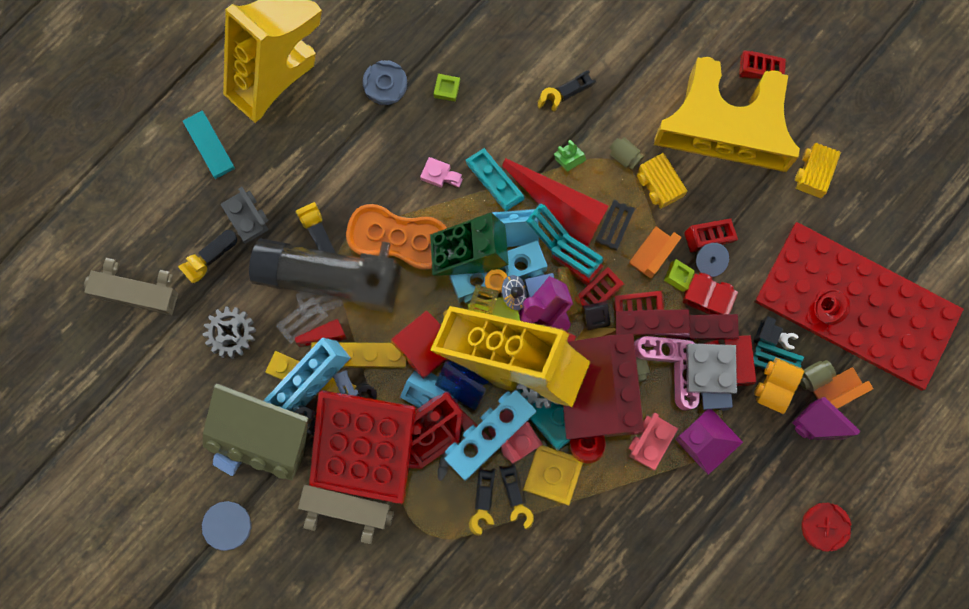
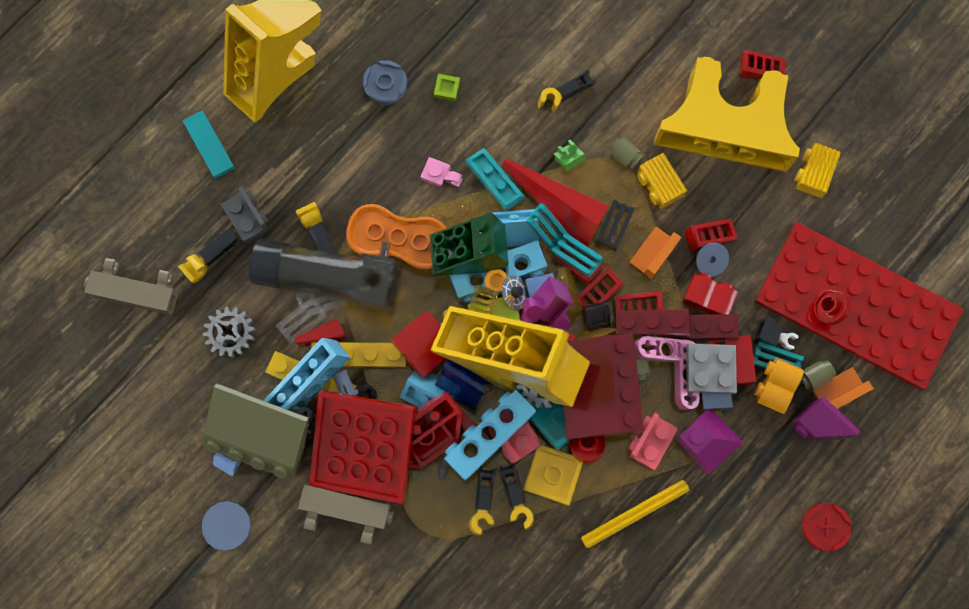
lime tile [664,259,694,292] -> none
none -> yellow axle [581,480,689,548]

